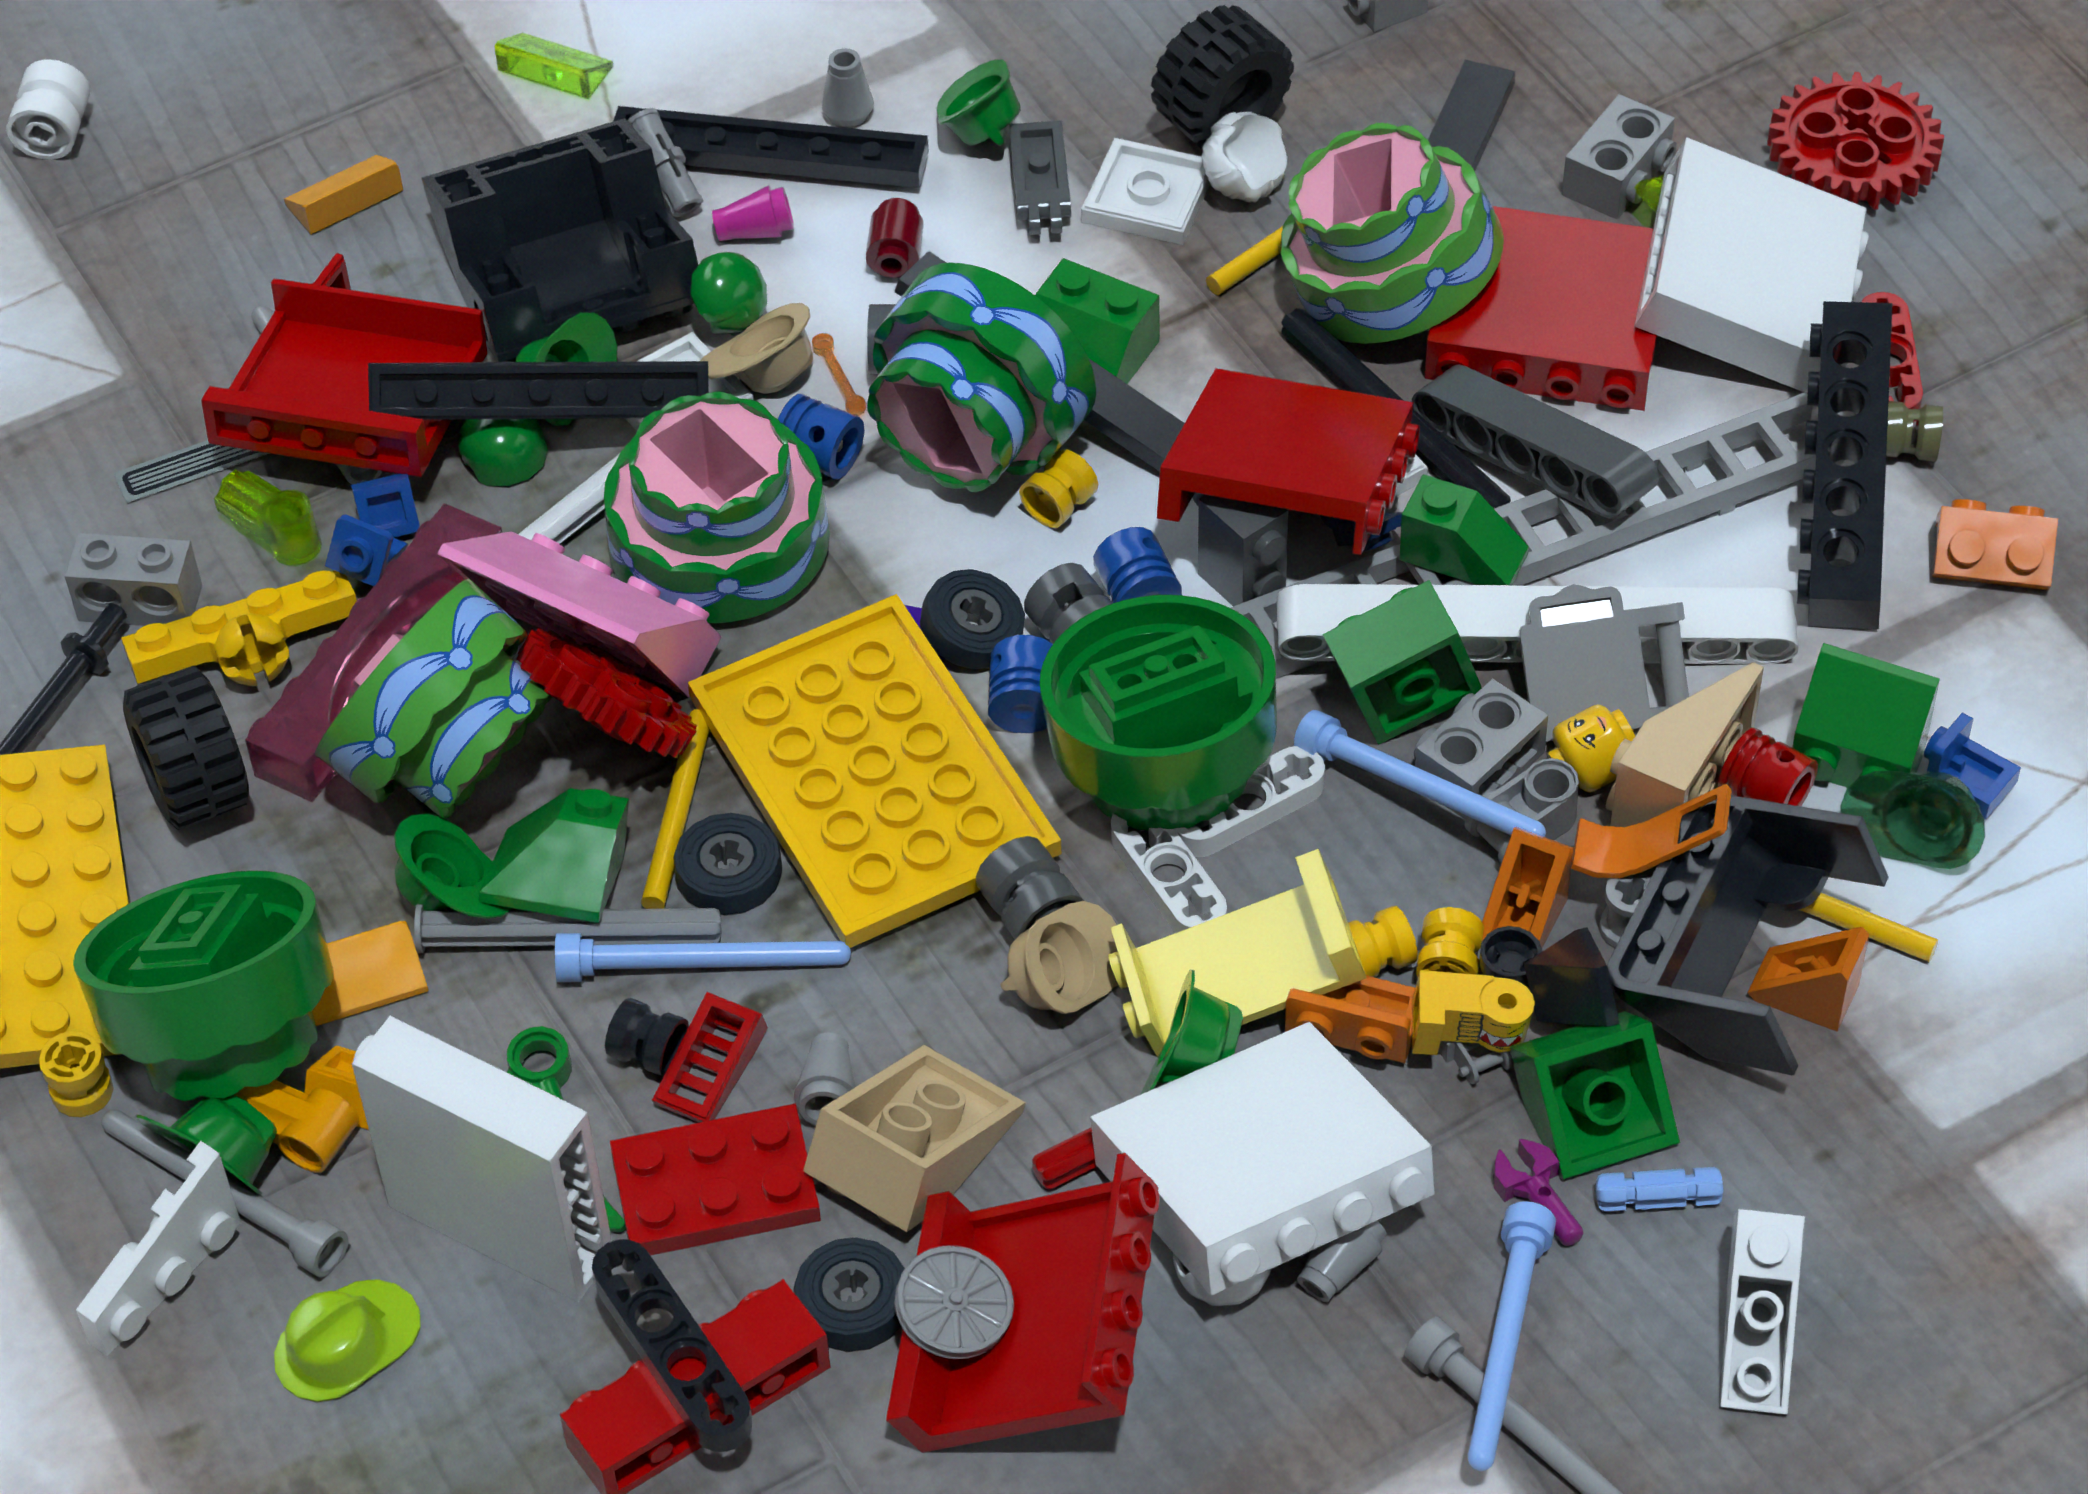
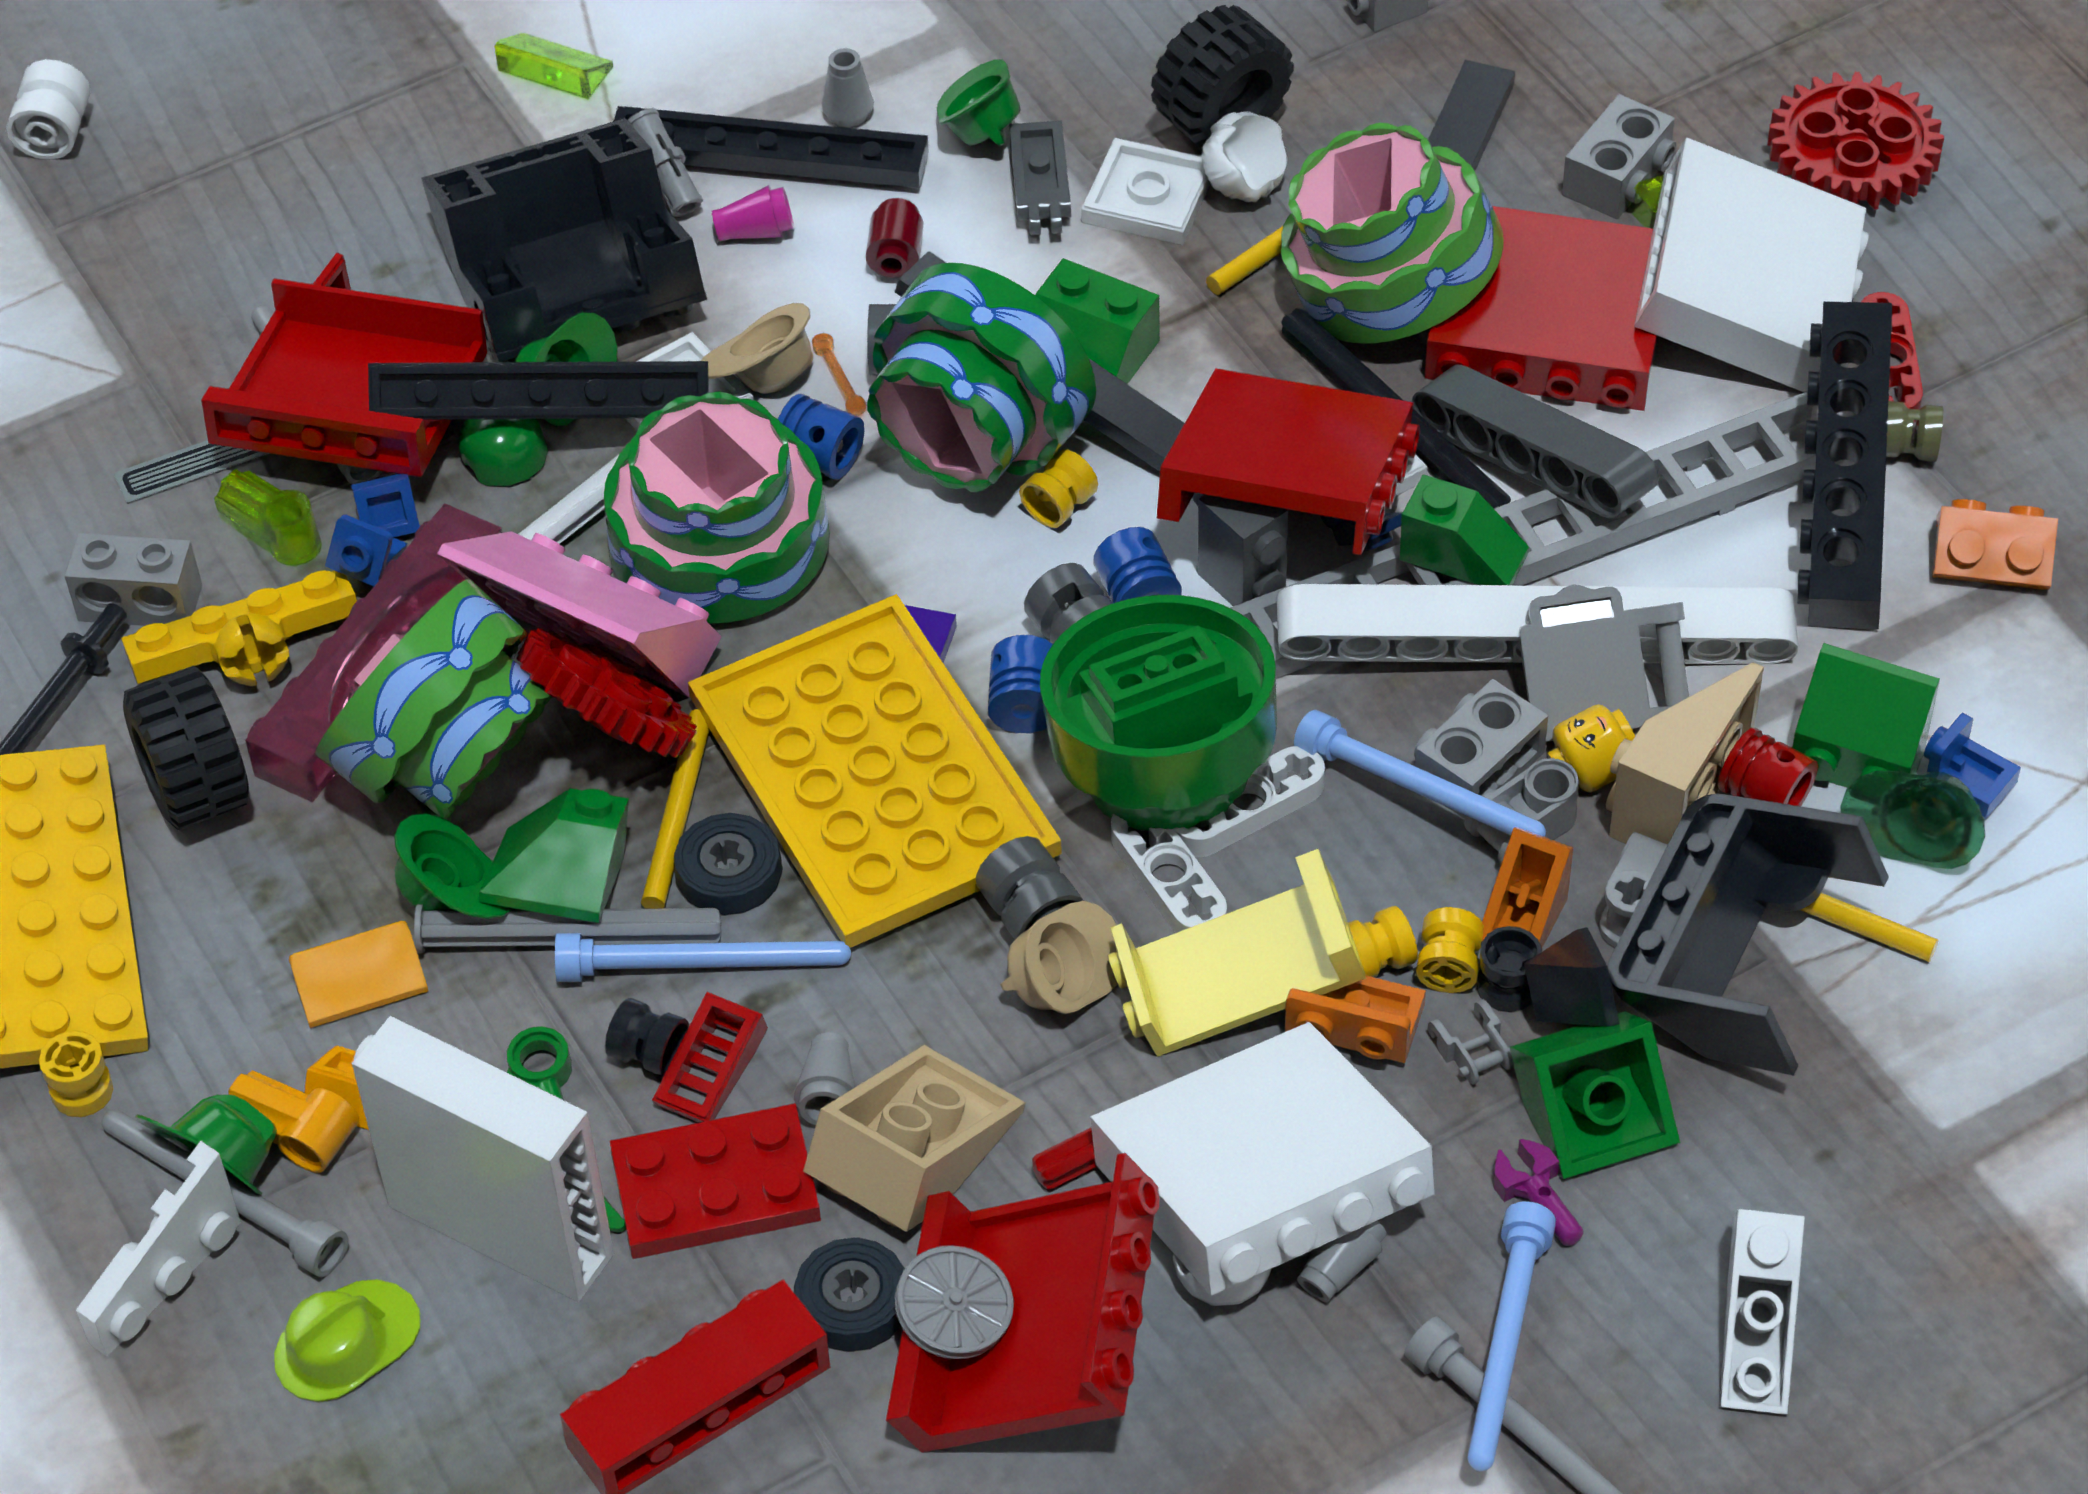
green piece [73,871,333,1101] -> none
light orange slope [284,155,403,234] -> none
black beam [592,1239,752,1452] -> none
green hair [690,252,767,336] -> none
black bush [920,569,1025,669] -> none
green piece [1141,969,1243,1094] -> none
green slope [1323,580,1482,745] -> none
yellow leg [1412,970,1535,1055] -> none
orange piece [1571,784,1732,878] -> none
light blue axle [1595,1167,1723,1211] -> none
orange slope [1747,927,1869,1032] -> none

